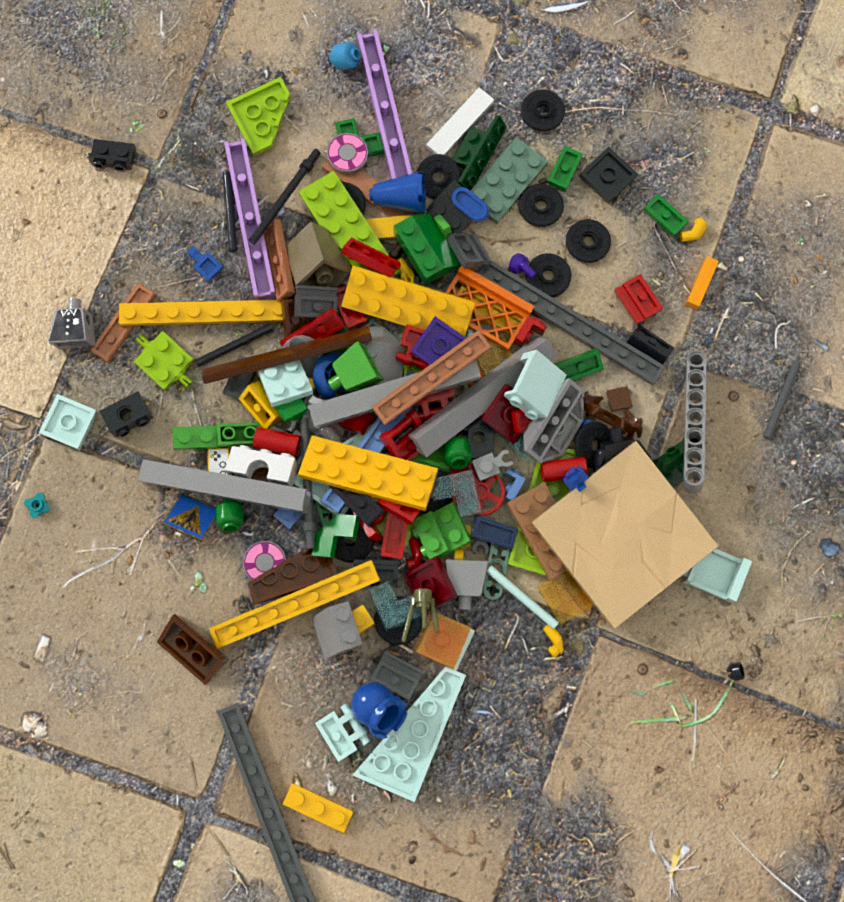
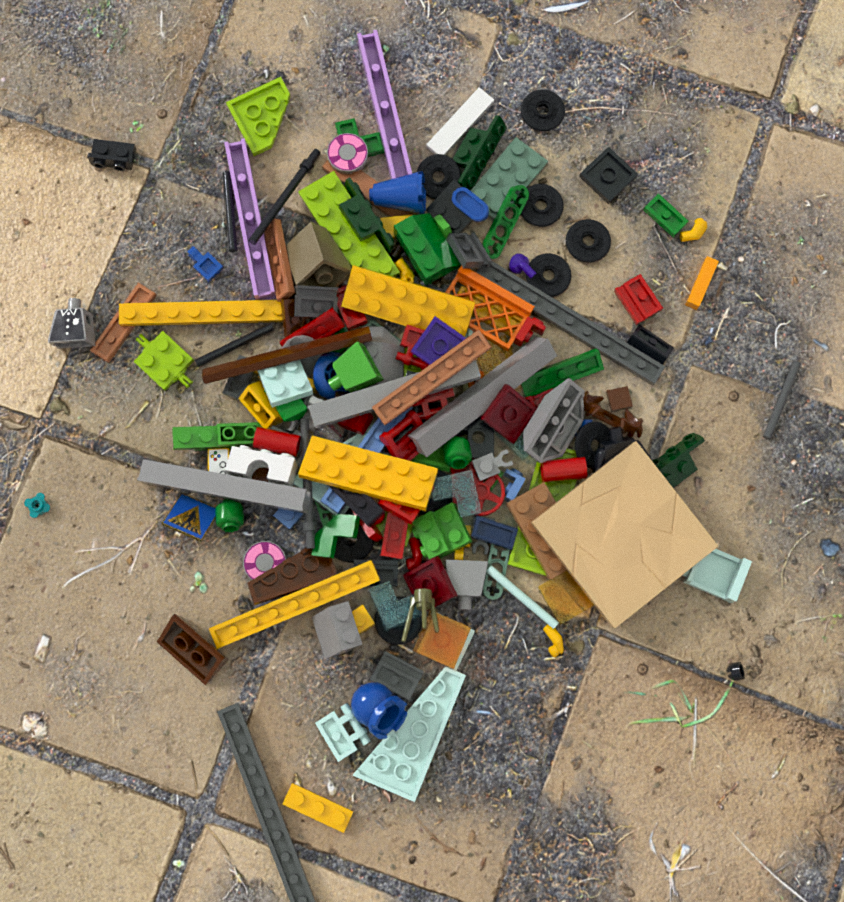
light aqua plate [39,394,98,451] -> none
black brick [99,391,153,437] -> none
dark azure head [330,42,361,71] -> none
red hinge [341,237,401,277] -> none
light aqua panel [504,350,566,420] -> none
red tile [511,409,530,433] -> none
green plate [547,146,583,192] -> none
blue plate [563,465,589,492] -> none
light grey beam [683,350,707,494] -> none
none -> dark green bracket [339,177,394,254]
none -> green beam [482,185,529,259]

